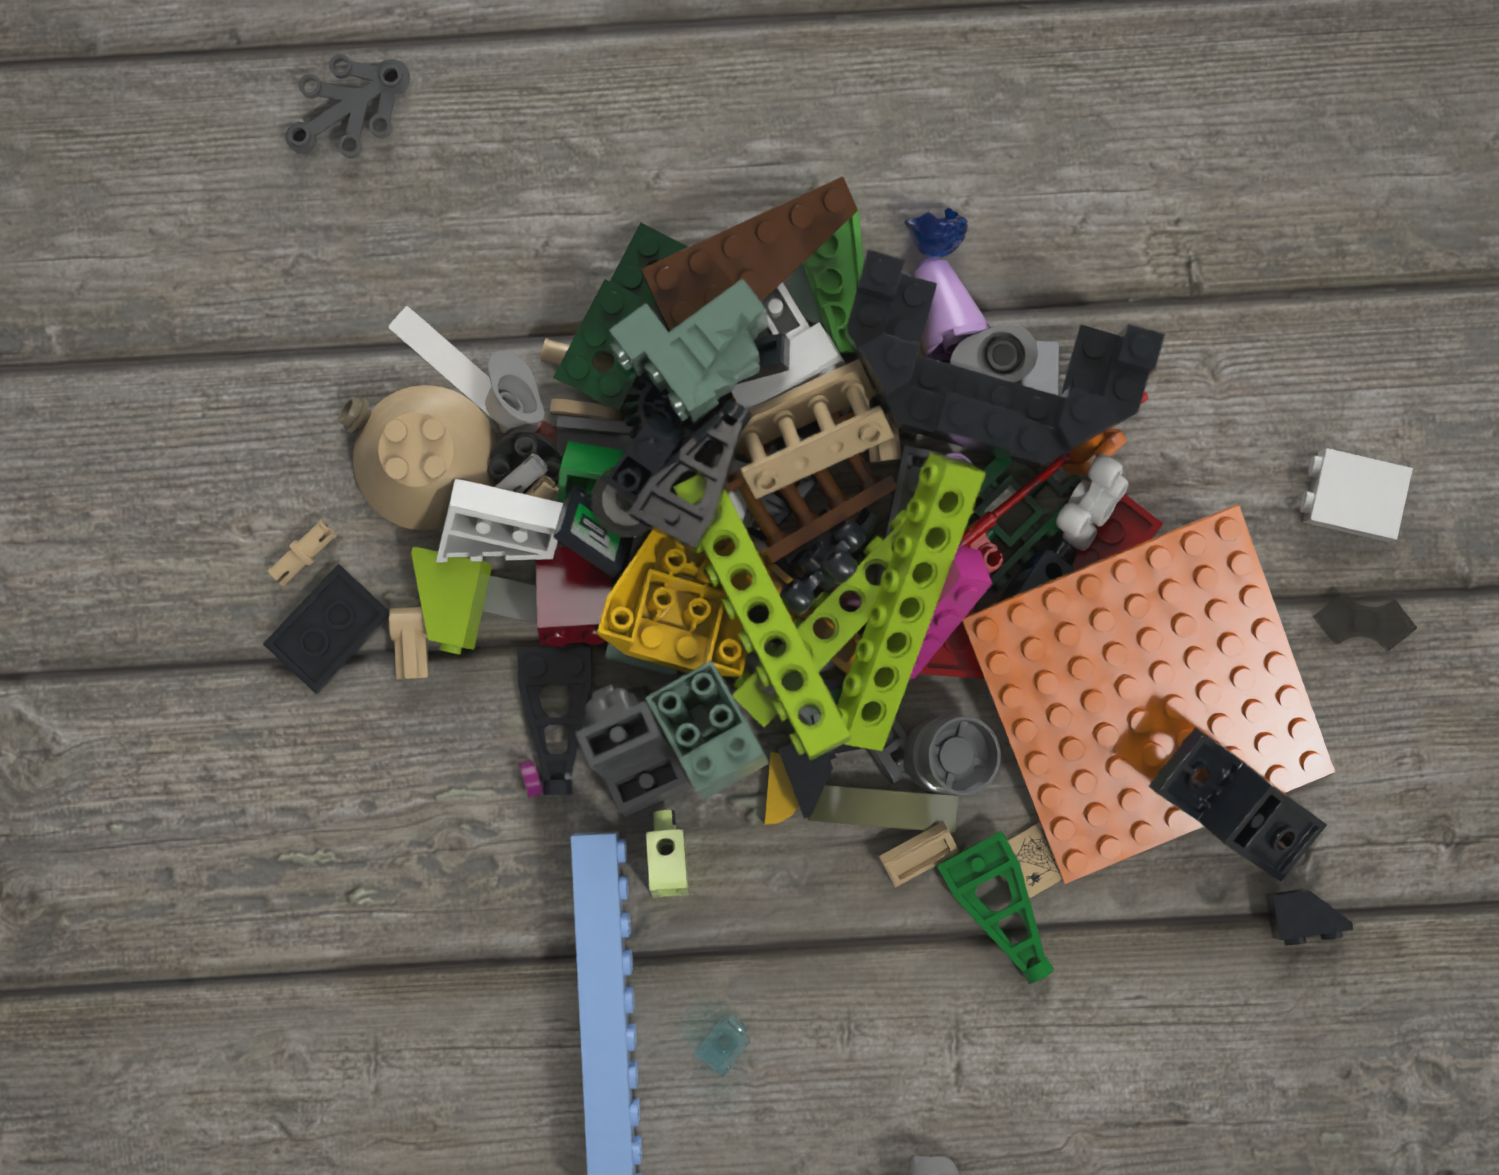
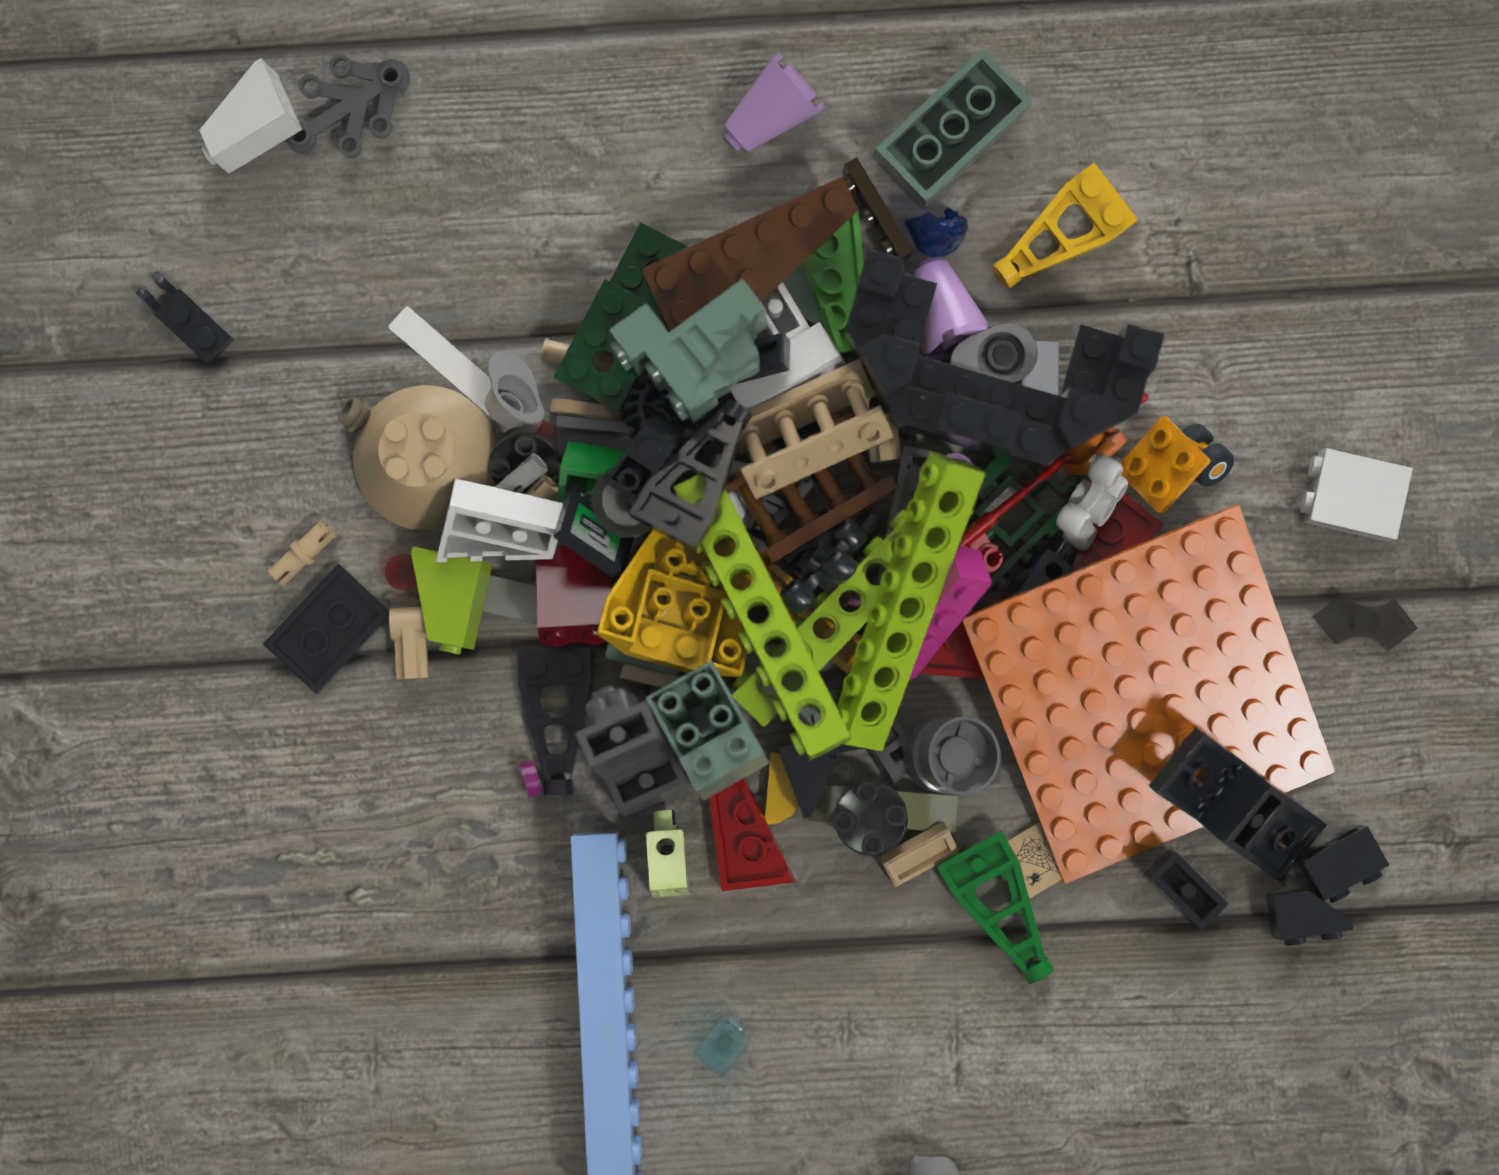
none -> black hinge [136,271,234,366]
none -> white slope [199,58,302,174]
none -> clear red plate [385,554,417,591]
none -> tan tile [620,664,681,688]
none -> red wing [709,777,796,892]
none -> lavender cone [724,51,826,152]
none -> pearl dark grey dish [833,781,908,856]
none -> dark brown plate [843,157,913,260]
none -> sand green brick [873,49,1033,209]
none -> yellow plate [992,162,1138,289]
none -> light orange plate [1120,416,1234,514]
none -> black brick [1143,849,1228,931]
none -> black brick [1297,825,1389,903]

